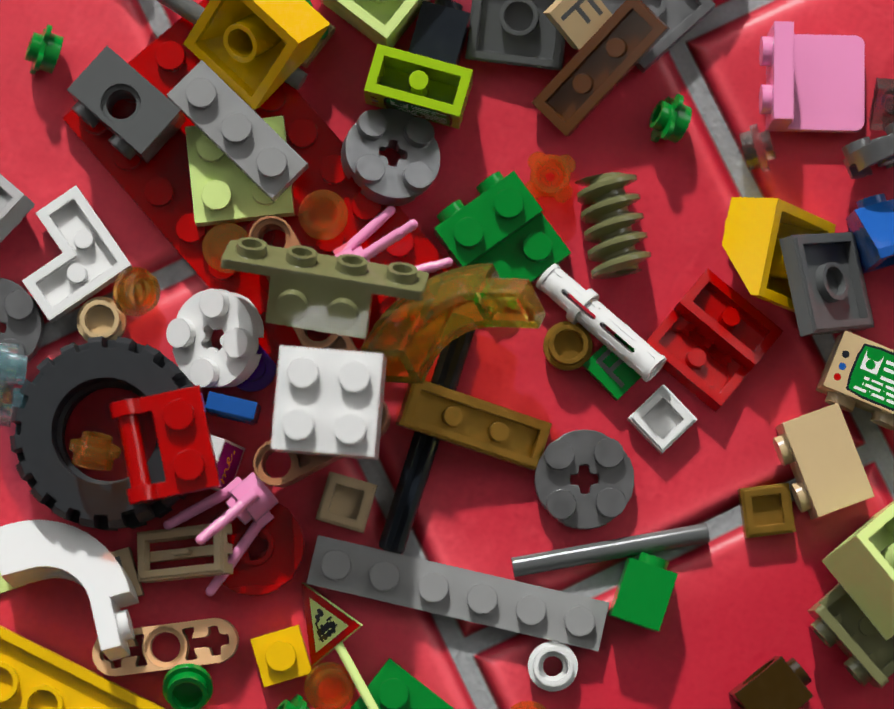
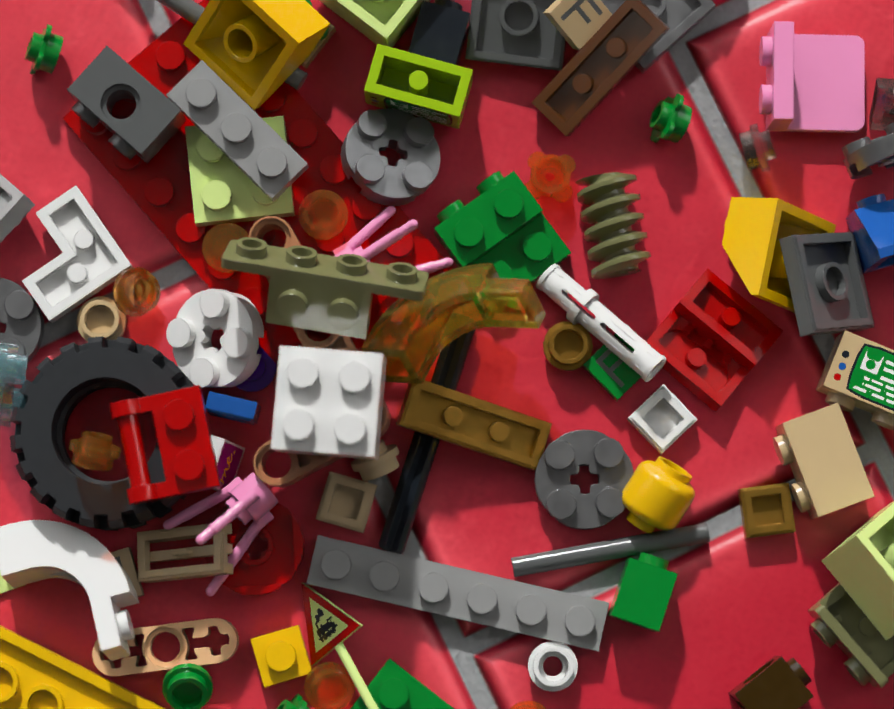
none -> tan plate [351,439,399,481]
none -> yellow head [622,456,695,534]

